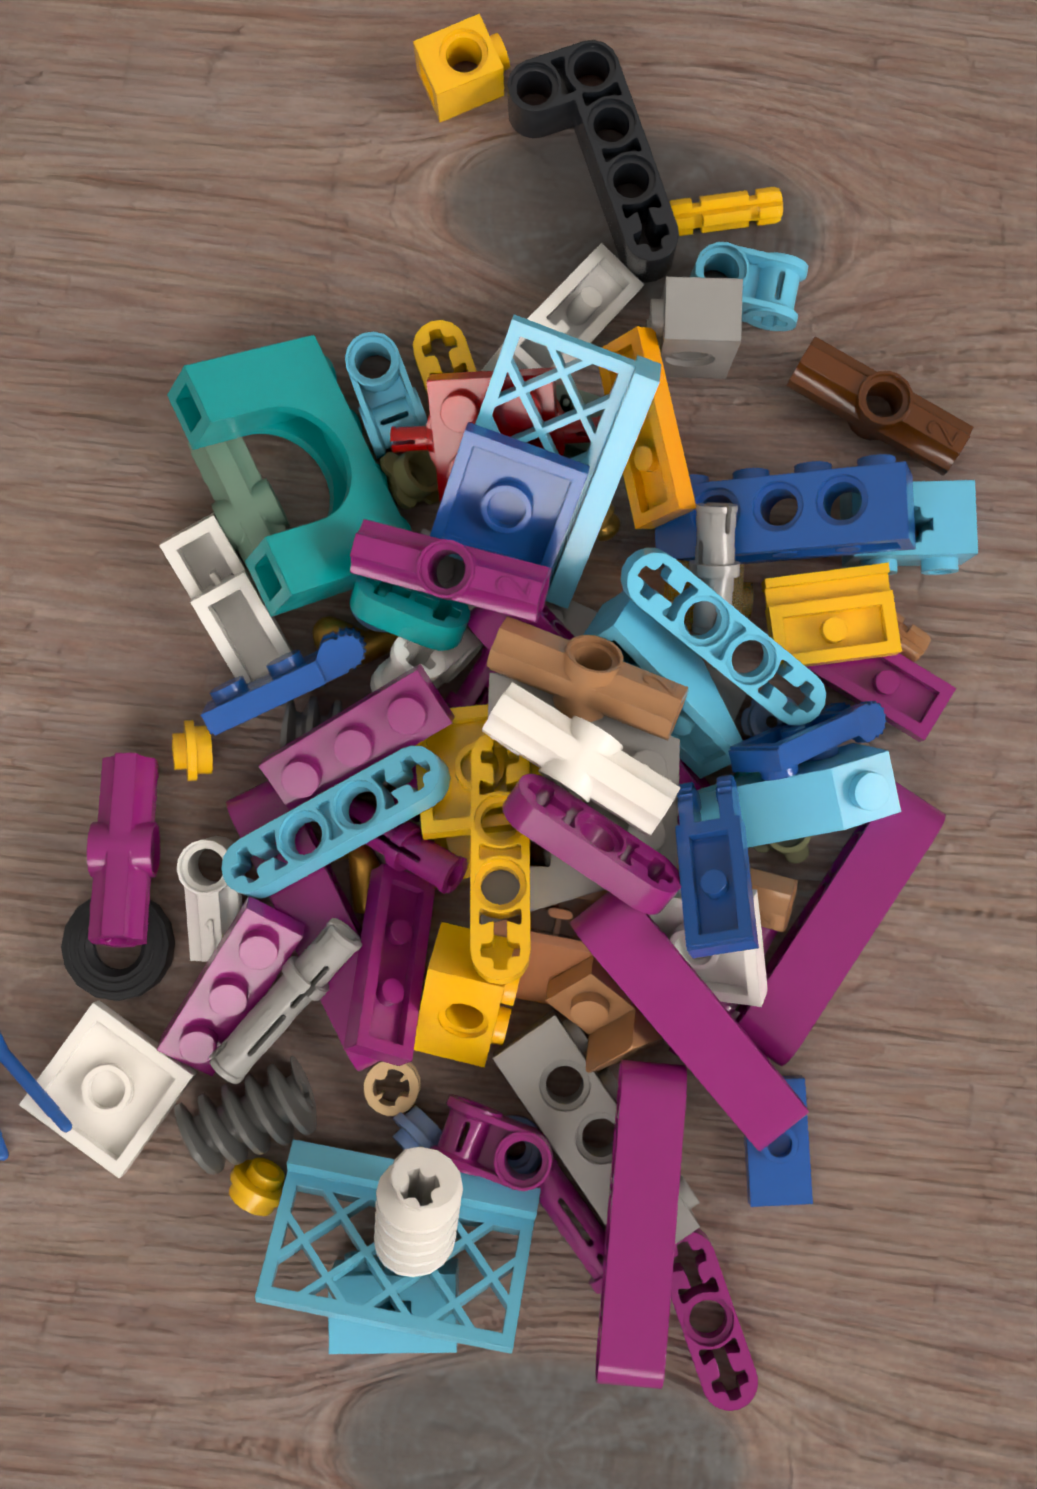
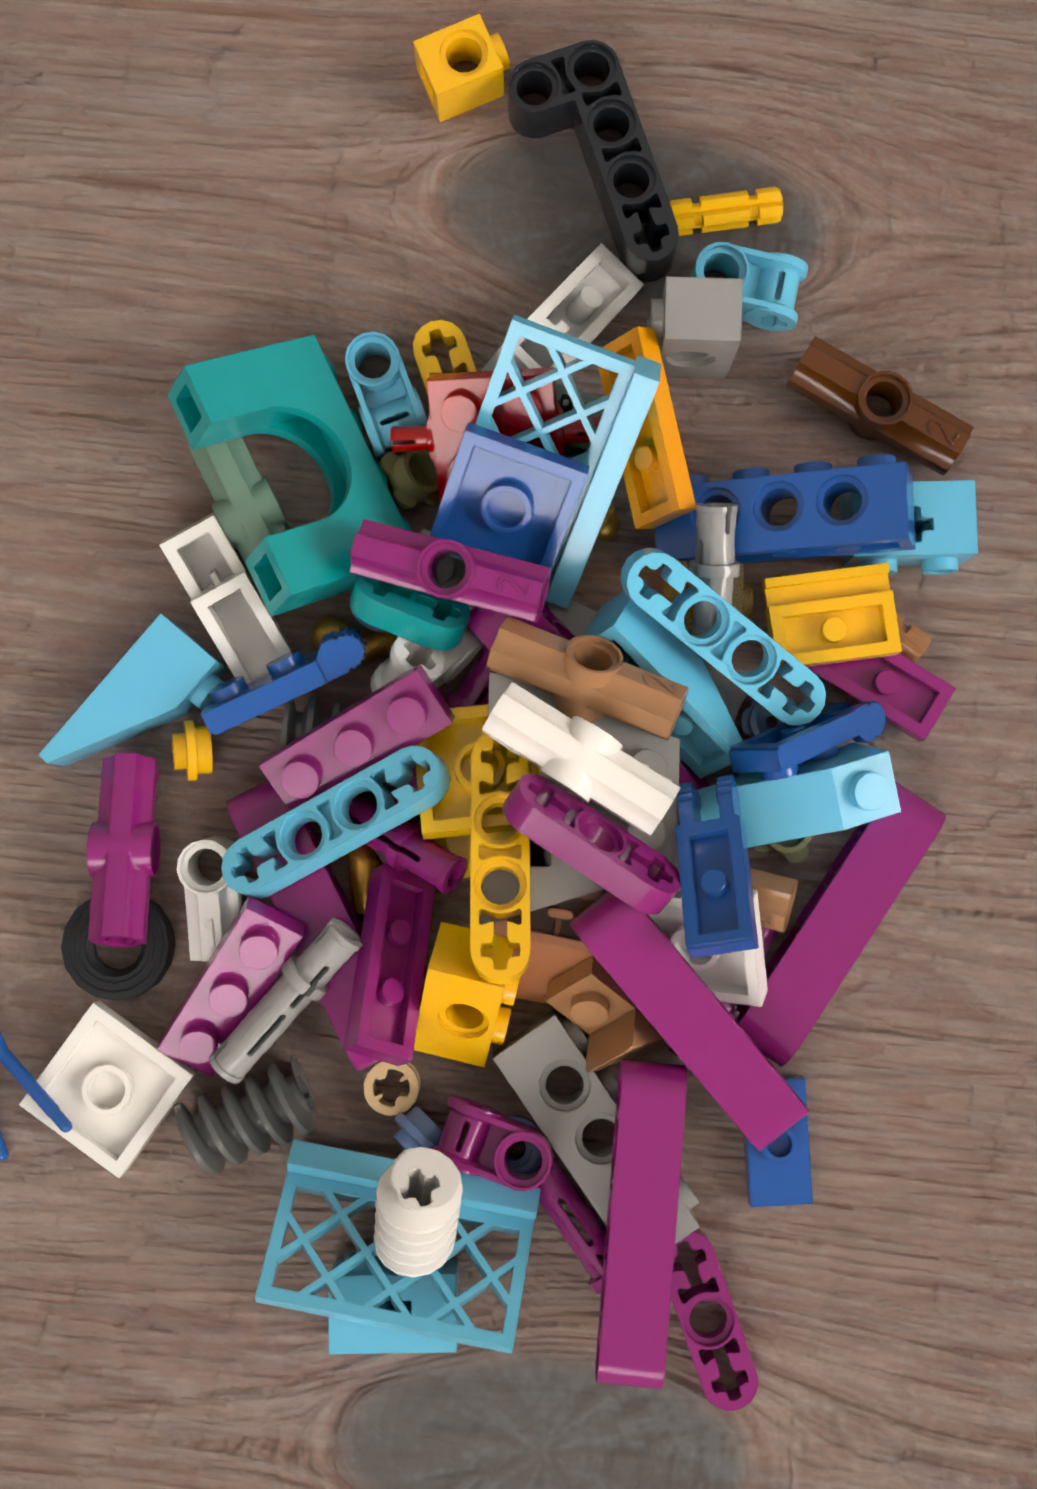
yellow plate [229,1157,285,1216] -> none
none -> medium azure slope [38,613,228,767]

